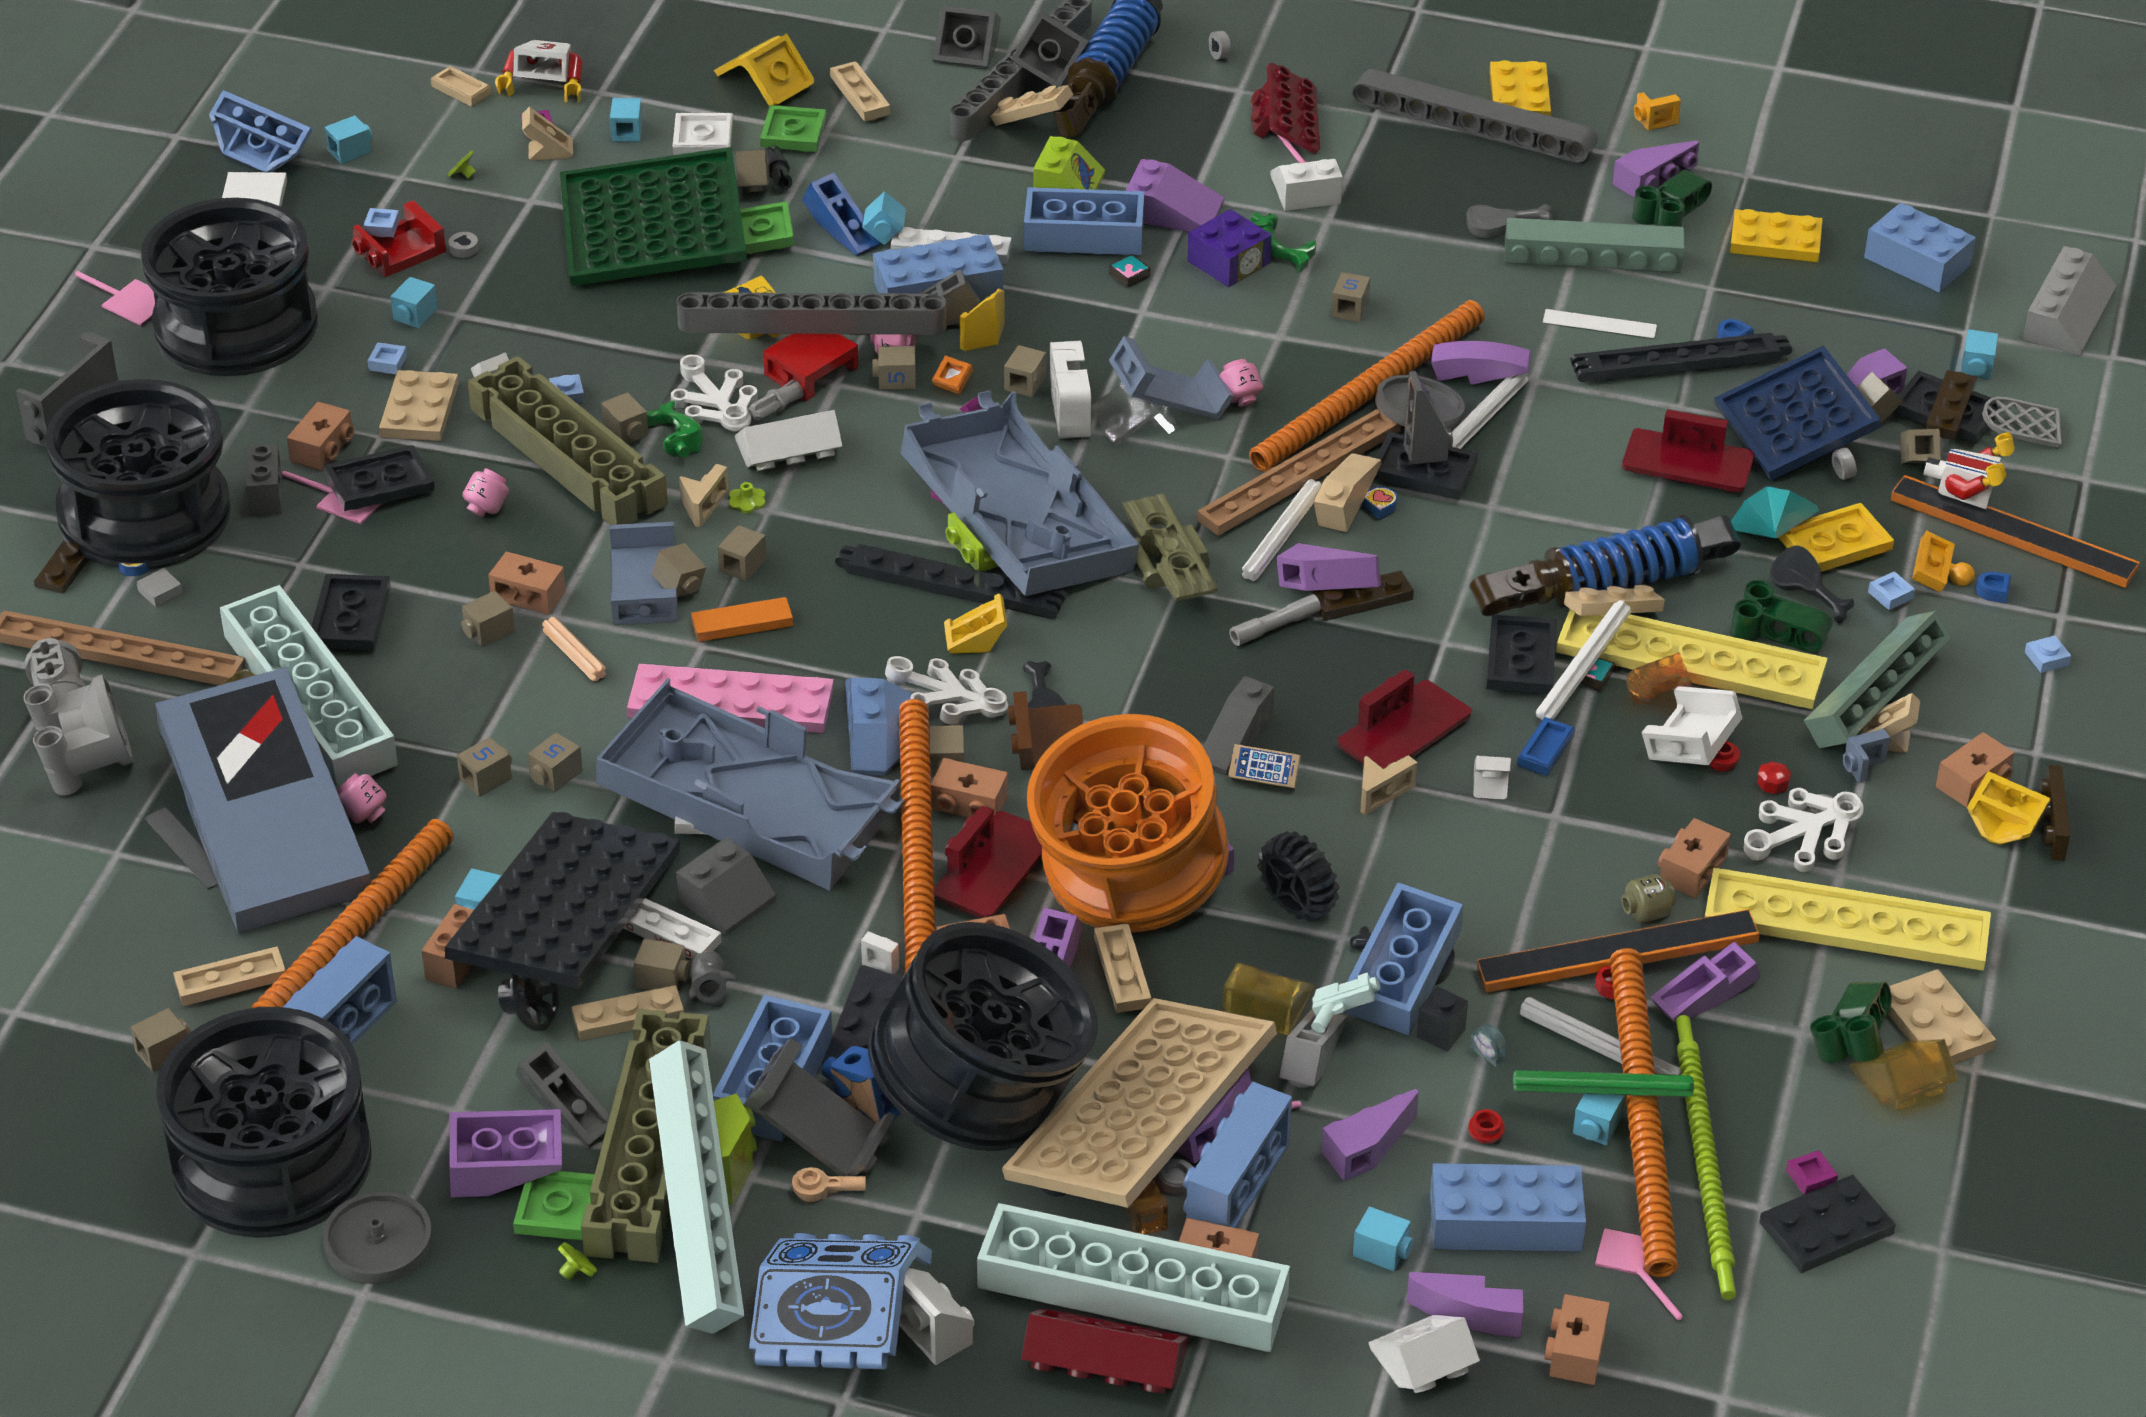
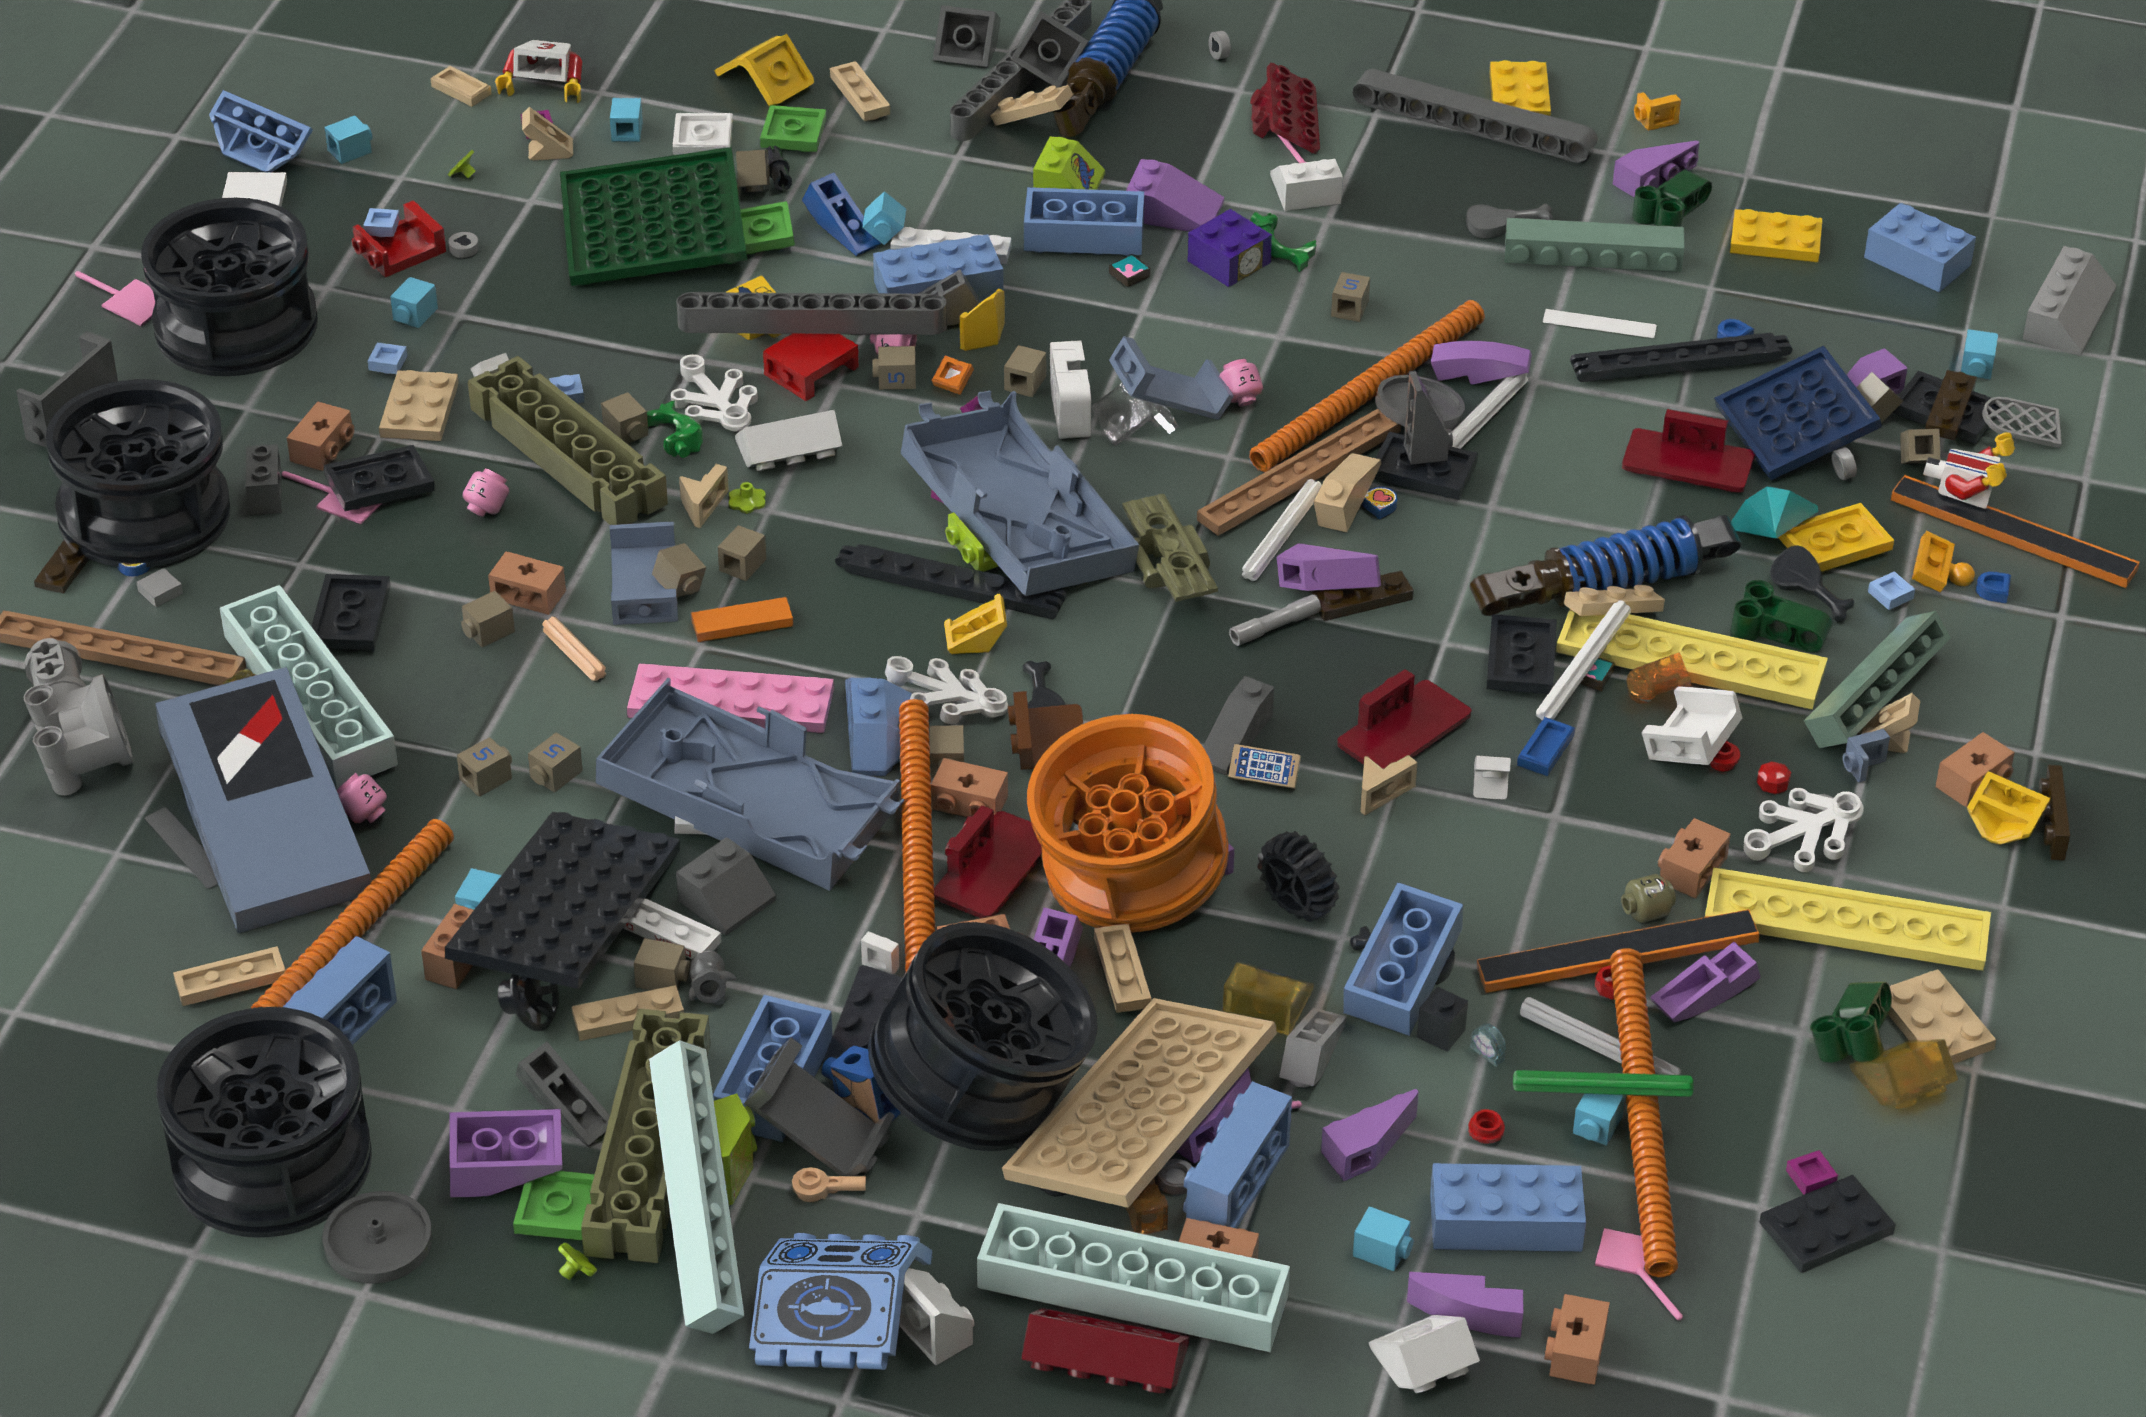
dark tan brick [130,1008,191,1072] -> none
light grey axle [748,380,803,420] -> none
light aqua piece [1311,972,1380,1033] -> none
lime hose [1676,1015,1736,1300] -> none
light blue plate [2025,635,2071,673] -> none

